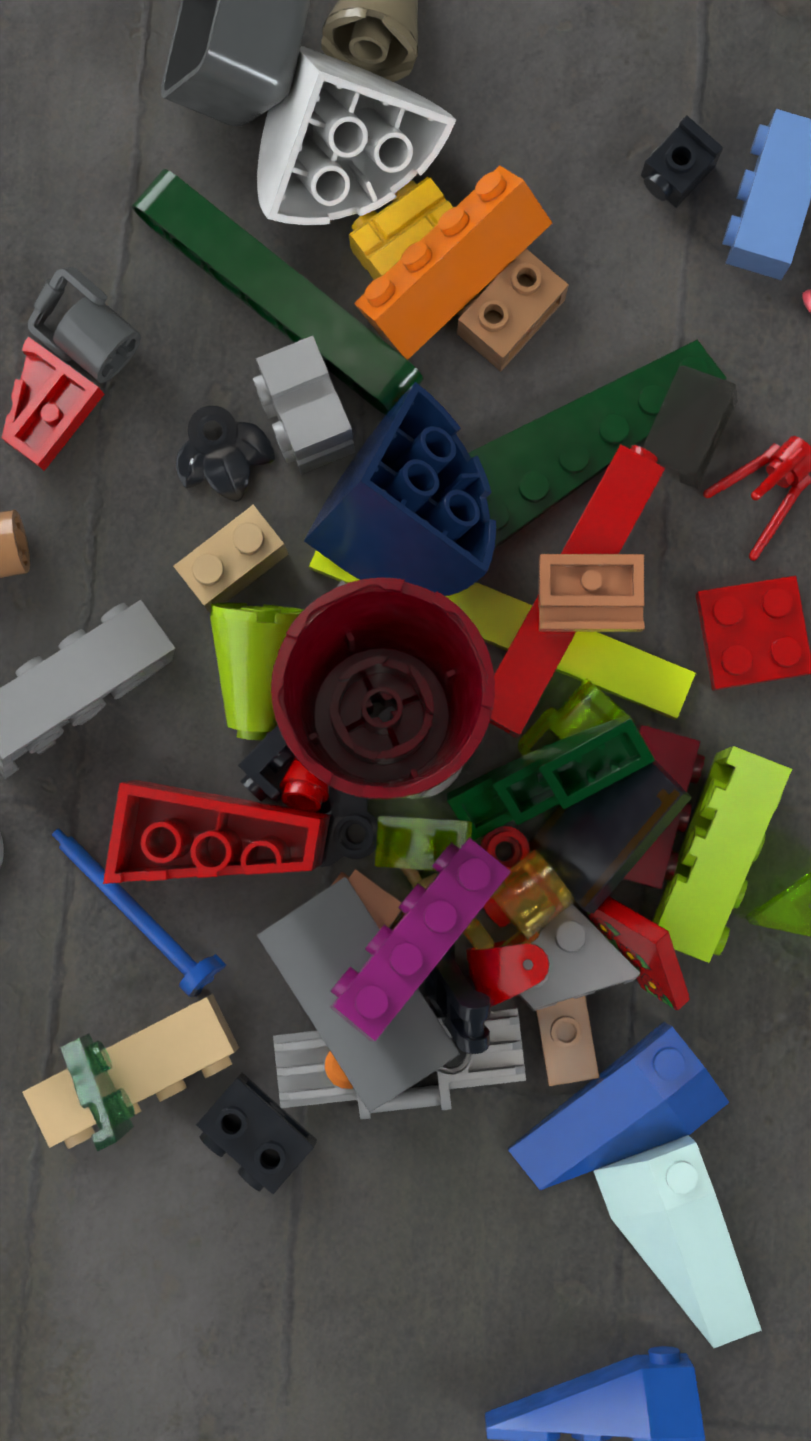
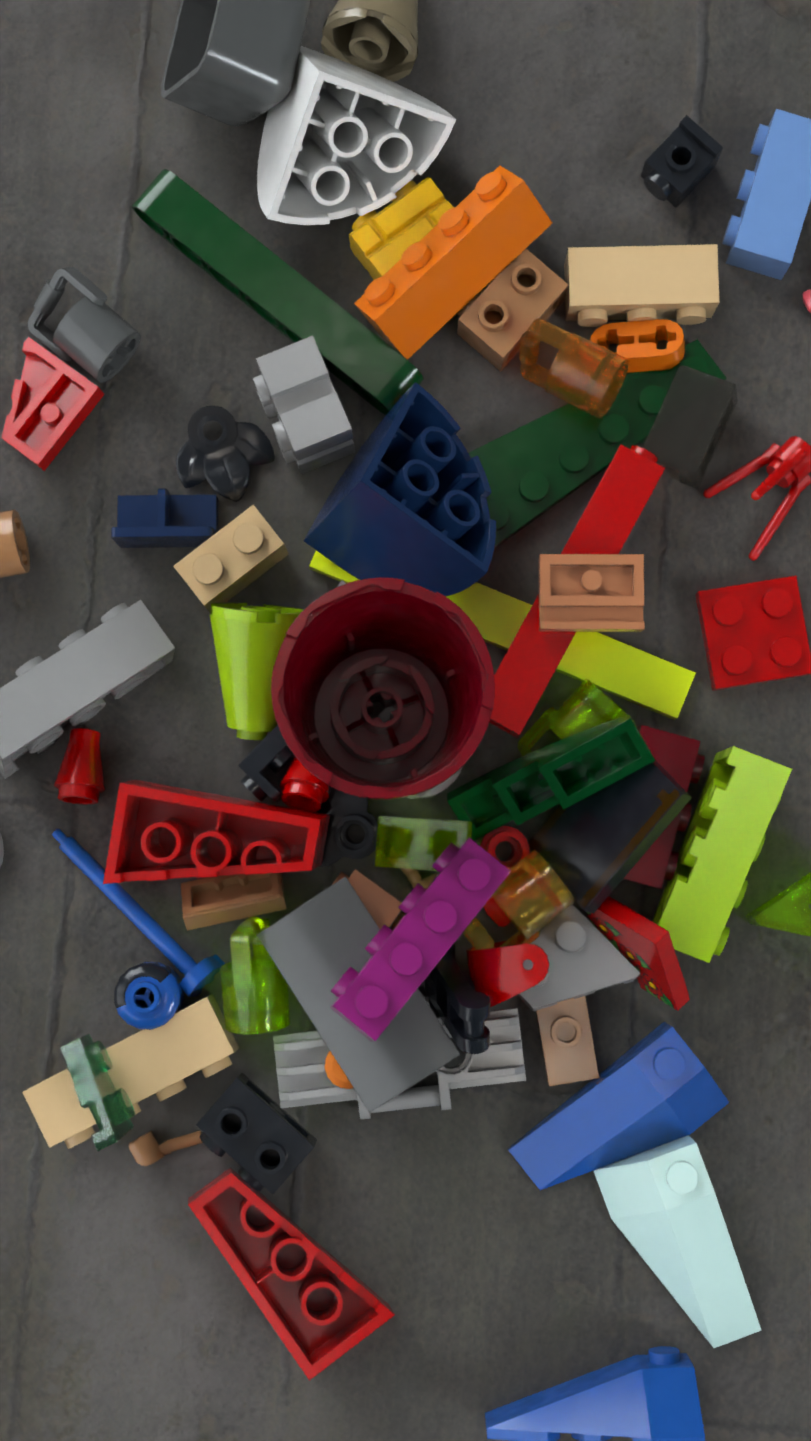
none -> red cone [54,728,105,805]
none -> dark blue panel [111,488,218,548]
none -> blue head [114,962,184,1030]
none -> medium nougat hand [129,1131,203,1166]
none -> medium nougat plate [181,873,287,931]
none -> red wedge [188,1167,395,1381]
none -> clear neon green piece [220,916,291,1034]
none -> clear orange piece [519,318,629,419]
none -> tan brick [564,244,720,327]
none -> orange beam [589,319,685,374]

